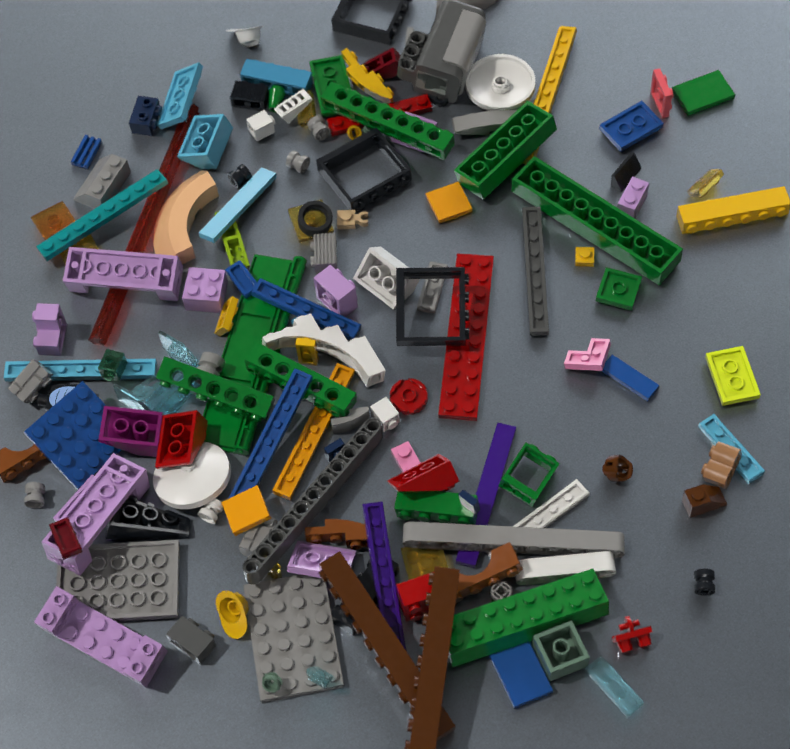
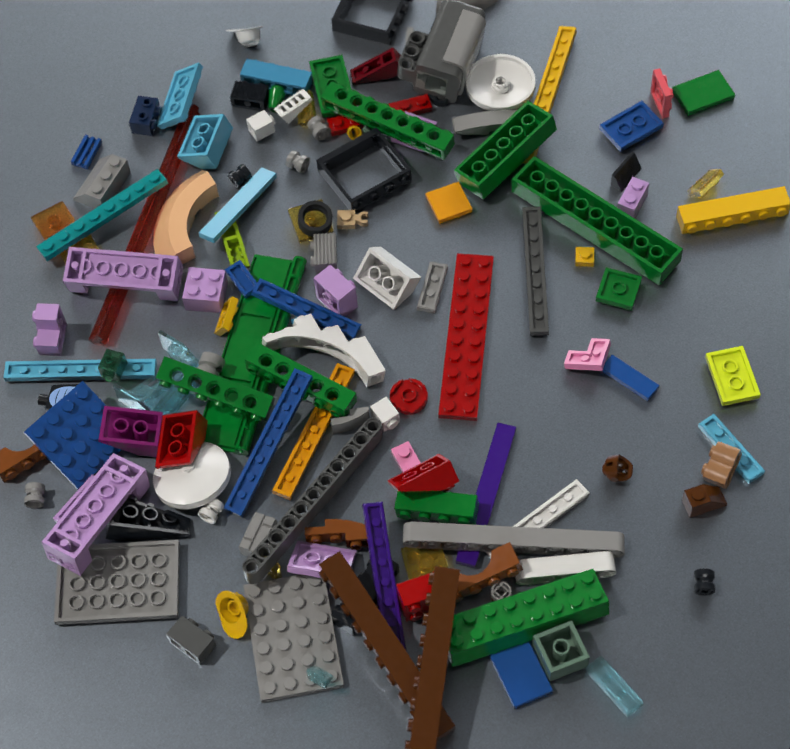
light grey brick [8,359,53,403] -> none
lavender plate [34,586,168,688] -> none
dark red tile [49,517,83,560] -> none
light orange tile [222,485,271,536] -> none
sand green plate [262,672,283,693] -> none
yellow plate [295,337,319,366] -> none
dark blue plate [324,438,345,462] -> none
yellow slope [341,48,394,104] -> none
black window [396,267,469,346] -> none
dark blue tile [458,490,480,515] -> none
green window [498,442,560,507] -> none
red hips [611,616,653,653] -> none

